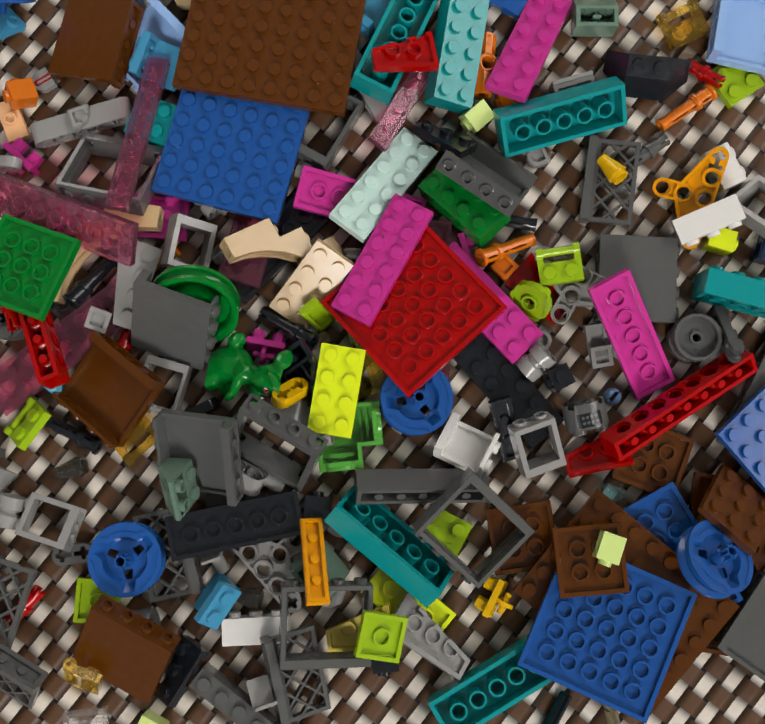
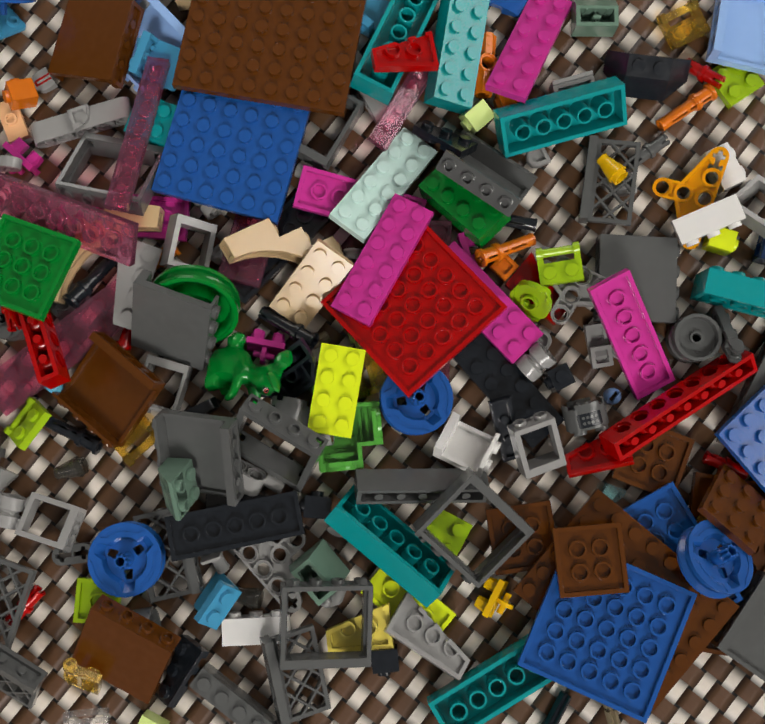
light grey plate [84,305,113,334] -> none
light grey bracket [246,675,278,712] -> none
yellow beam [271,377,308,409] -> none
lime tile [298,297,336,332] -> none
light orange tile [299,518,330,606] -> none
lime plate [353,609,408,664] -> none
yellowish green brick [592,530,627,568] -> none
none -> red pin [702,450,748,480]

